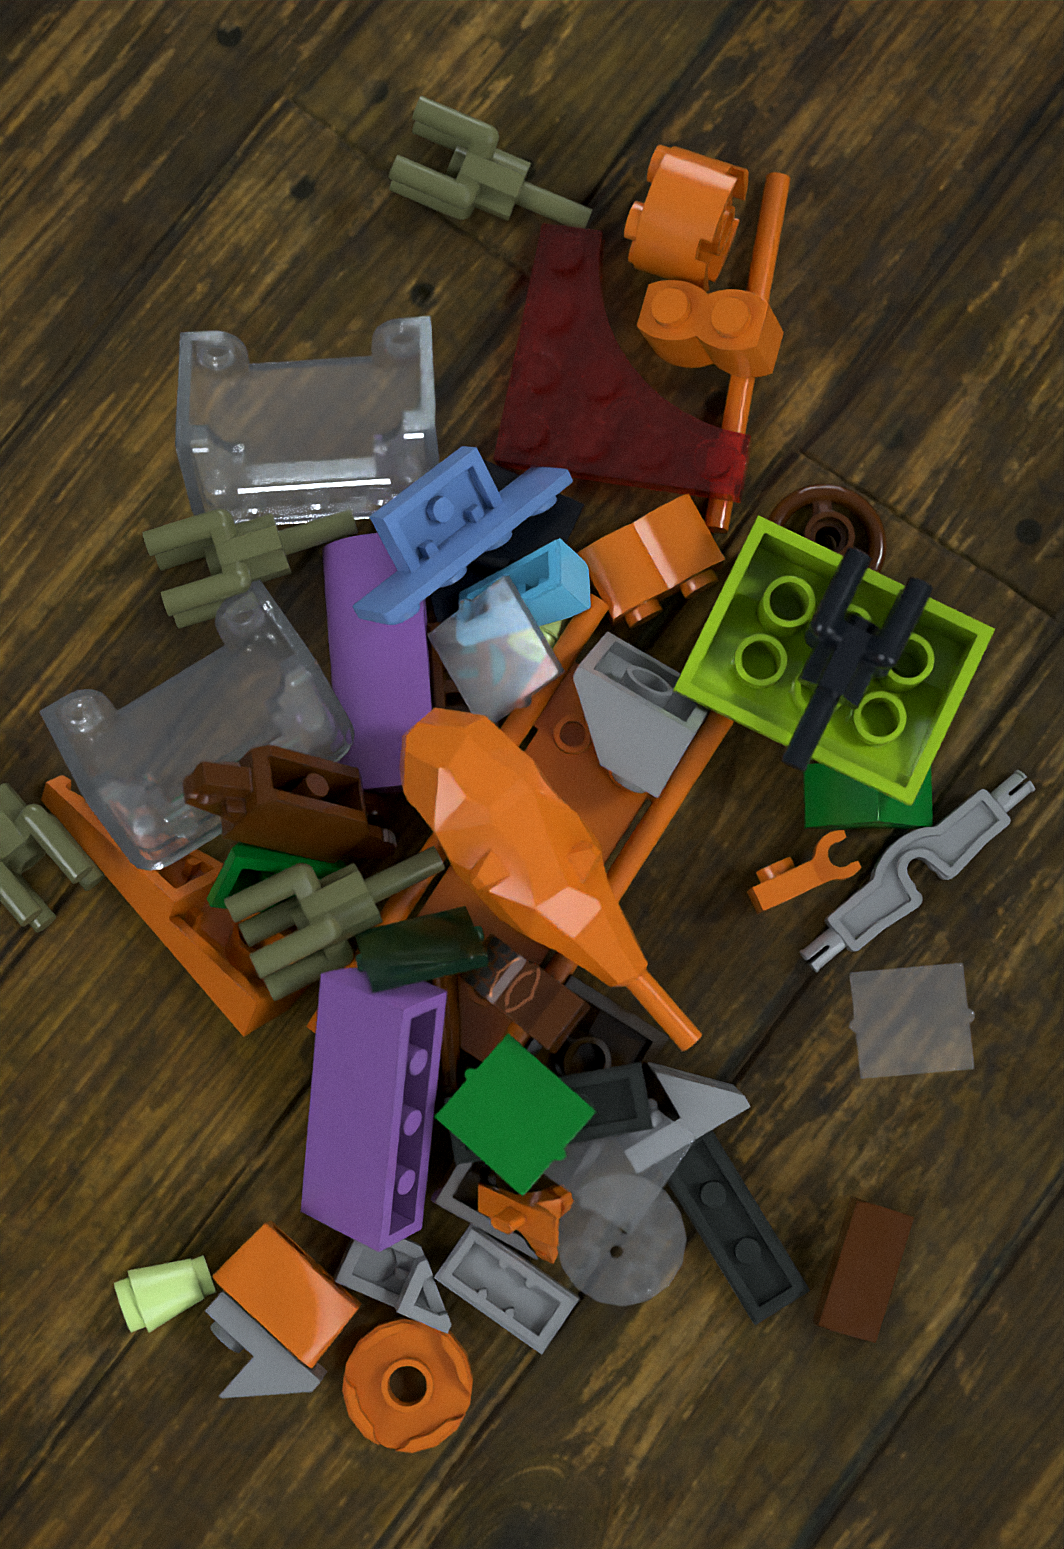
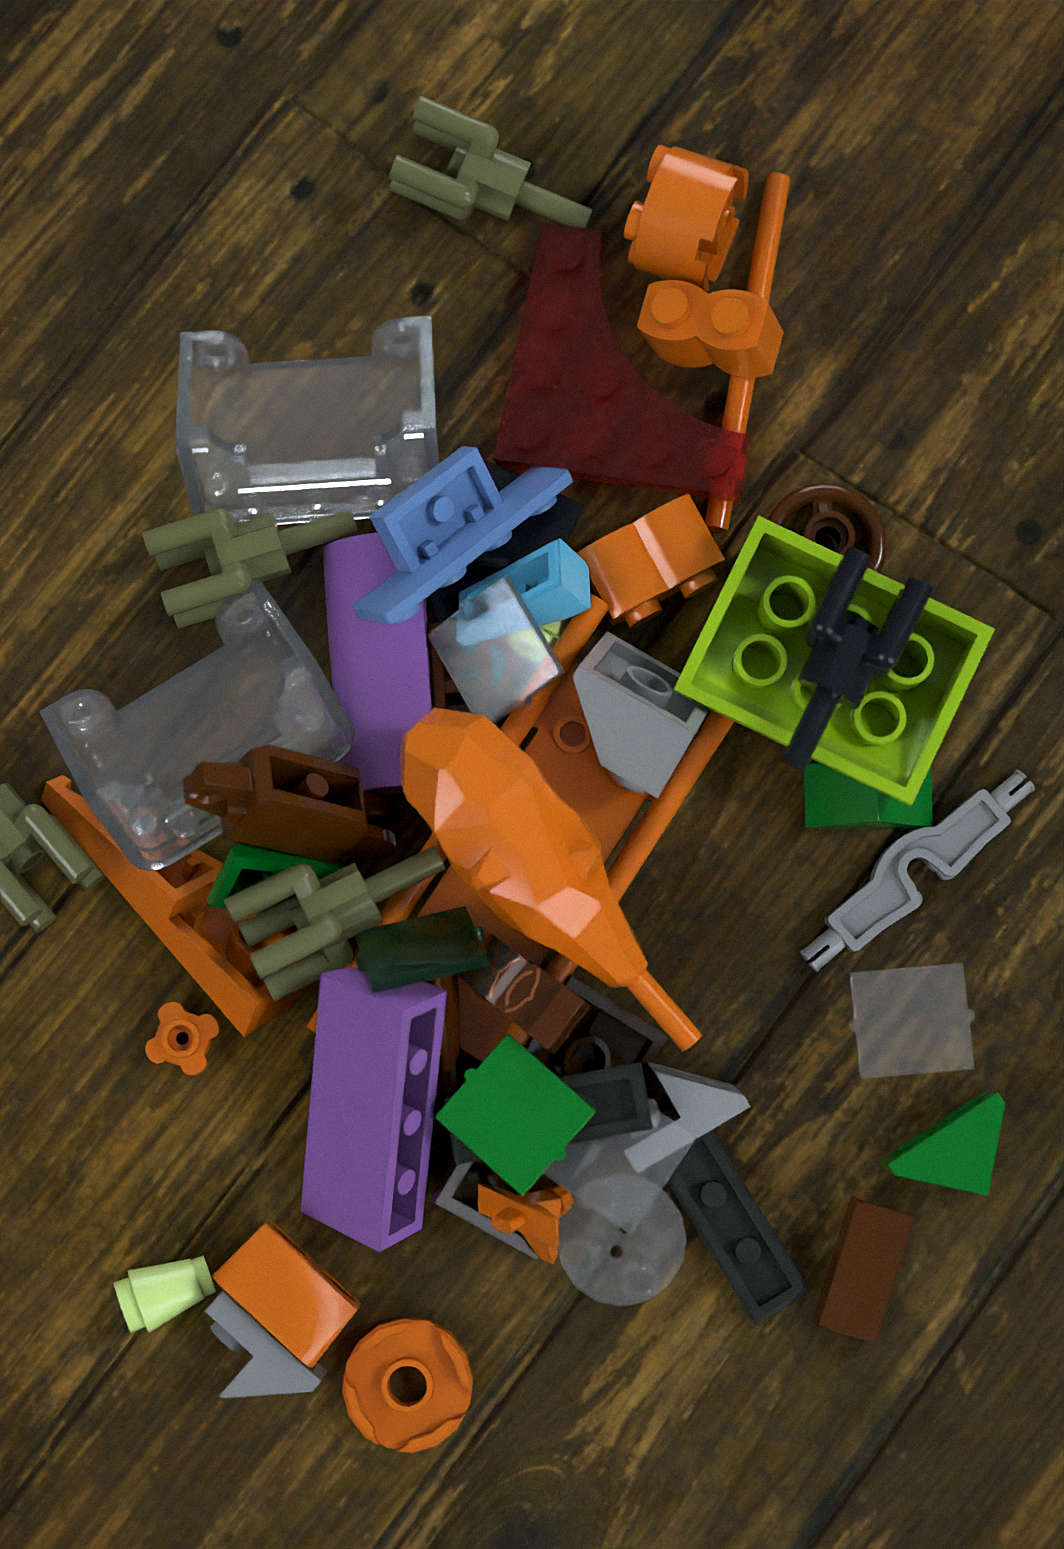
light grey slope [333,1238,452,1334] -> none
light grey plate [434,1224,579,1354] -> none
orange plate [747,830,861,914] -> none
none -> orange plate [145,1002,220,1075]
none -> green slope [878,1091,1006,1196]

